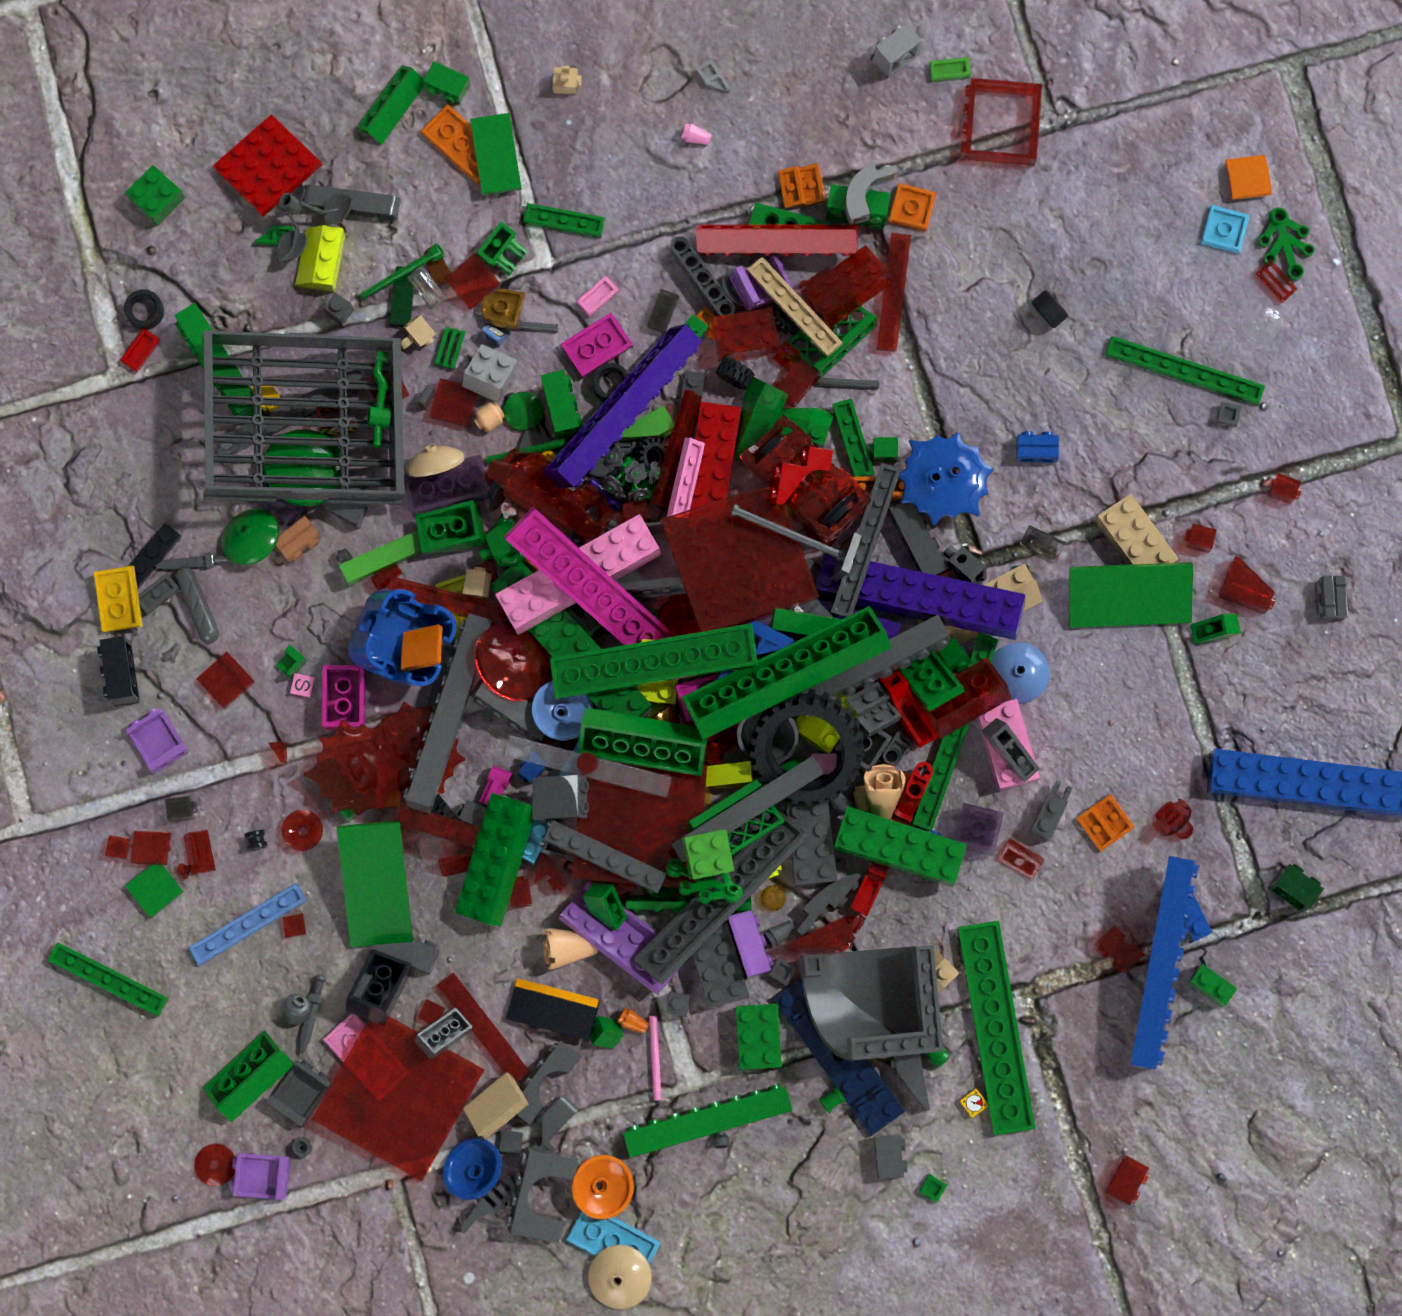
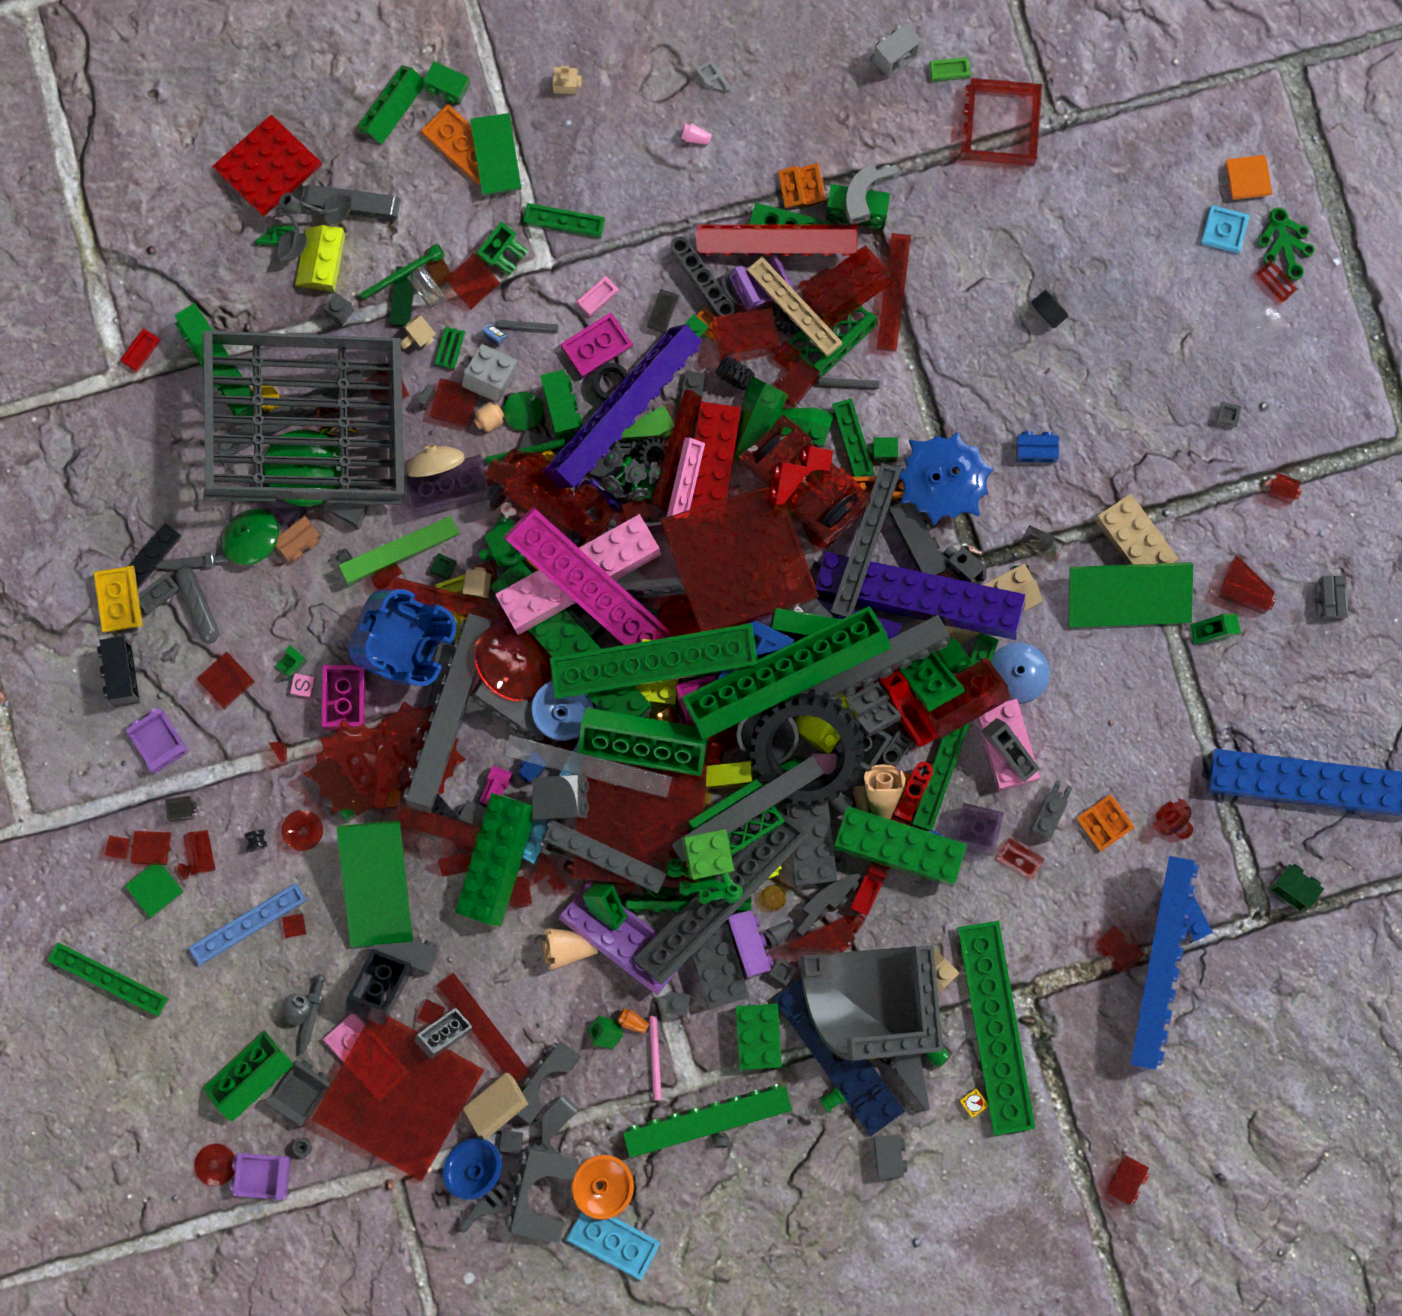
black tyre [124,289,164,330] -> none
green brick [125,165,185,226] -> none
green piece [367,385,391,449] -> none
green piece [373,350,390,391] -> none
orange tile [401,624,443,672] -> none
green slope [415,500,487,554] -> none
pearl gold tile [481,289,525,330] -> none
black slope [506,978,601,1041] -> none
clear red tile [577,752,598,774] -> none
tan dish [588,1245,652,1309] -> none
dark grey tile [730,504,862,582] -> none
orange tile [888,183,936,232] -> none
green tile [918,1174,948,1203] -> none
green tile [1105,336,1265,406] -> none
clear red brick [1183,524,1217,553] -> none
green brick [1187,964,1238,1007] -> none
none -> dark green tile [430,553,457,580]

